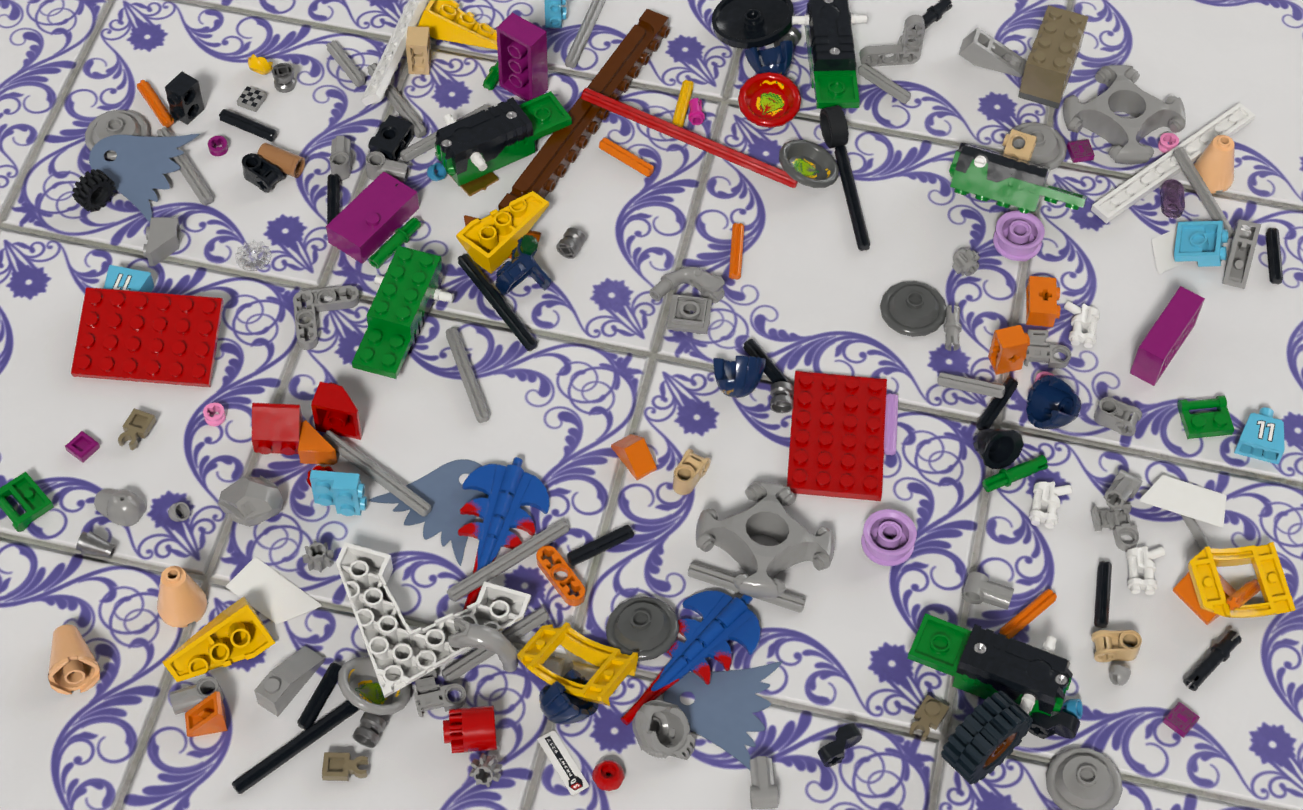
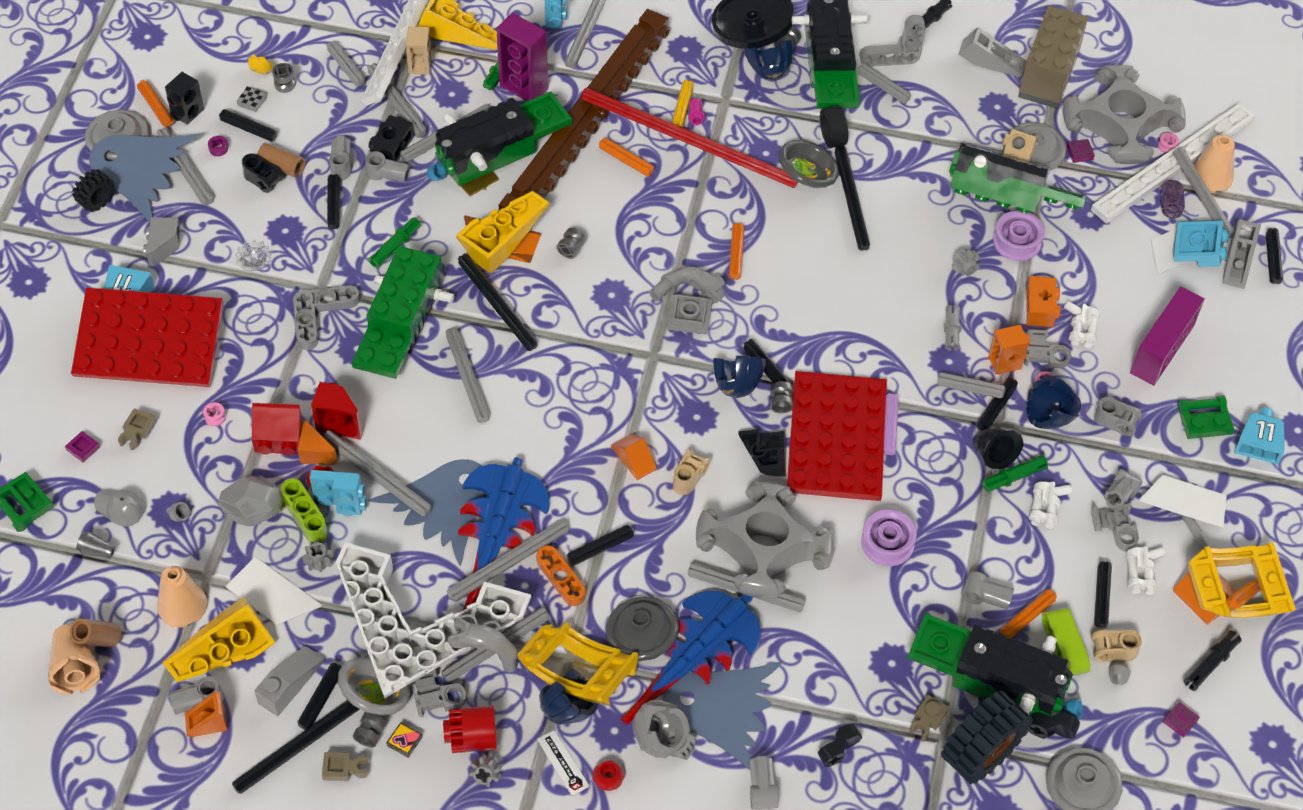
magenta brick [326,171,419,264] -> none
dark blue piece [495,235,552,296] -> none
red piece [738,72,801,128] -> none
dark grey piece [880,281,946,337] -> none
none -> medium nougat pin [70,618,121,647]
none -> lime beam [281,478,328,544]
none -> tile [386,722,422,758]
none -> black slope [738,429,786,477]
none -> lime beam [1042,608,1090,676]

